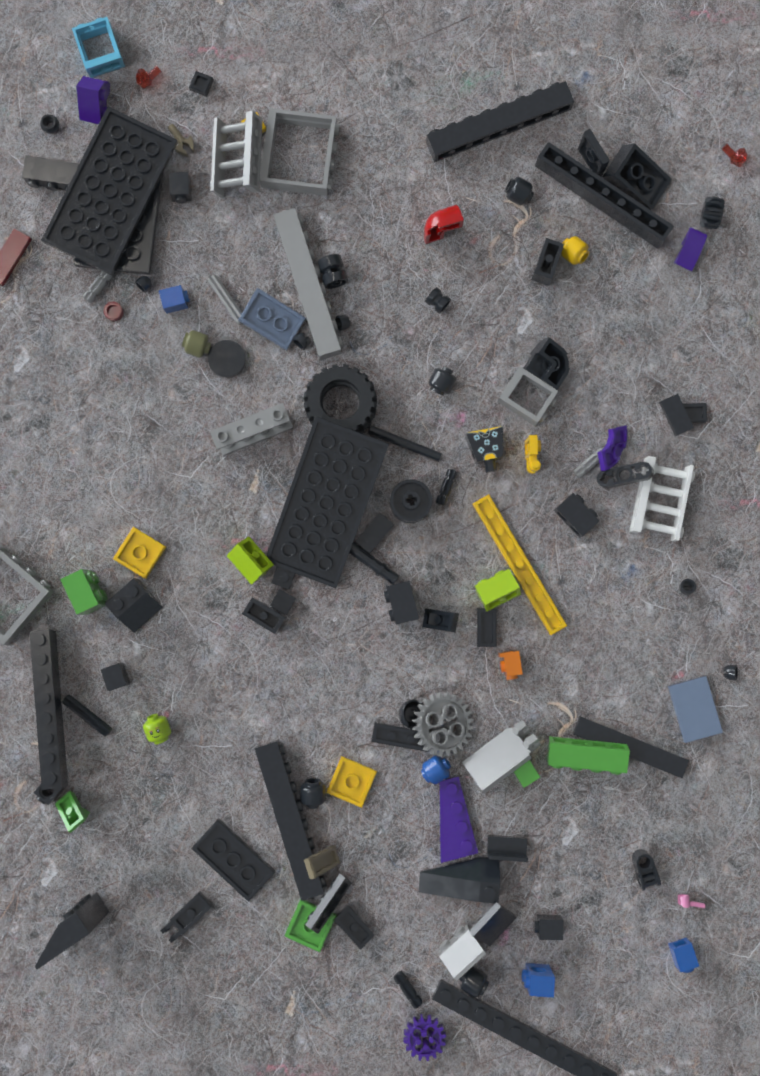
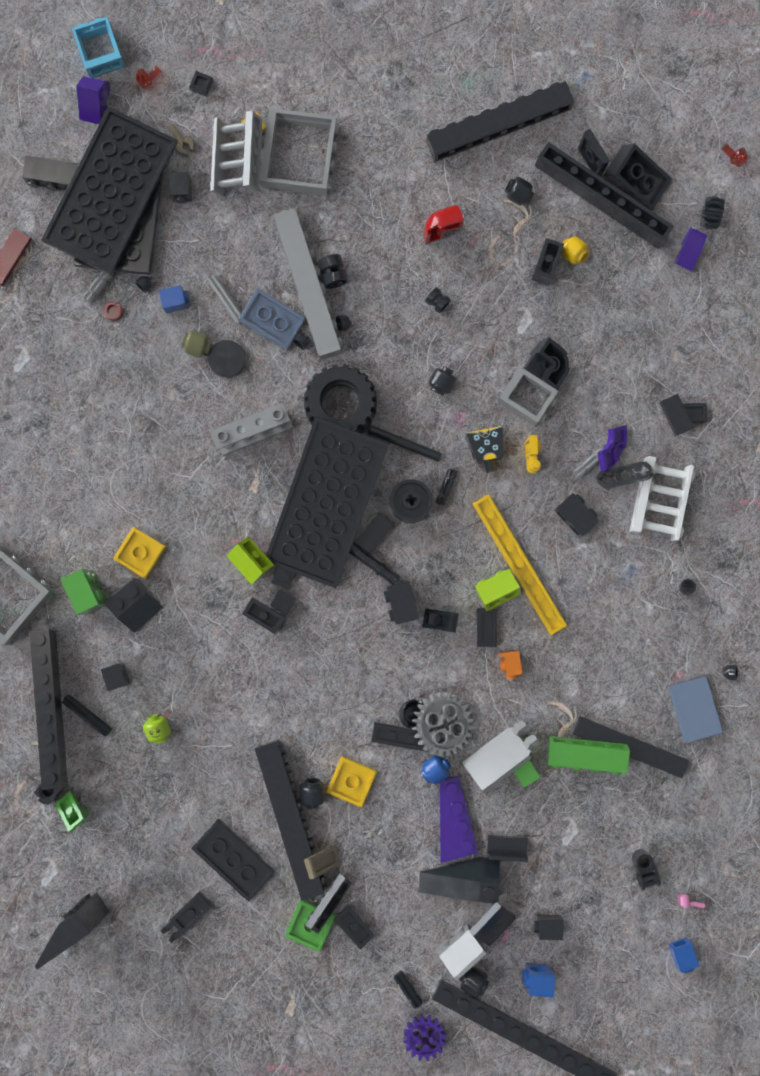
black plate [40,114,60,134] -> none

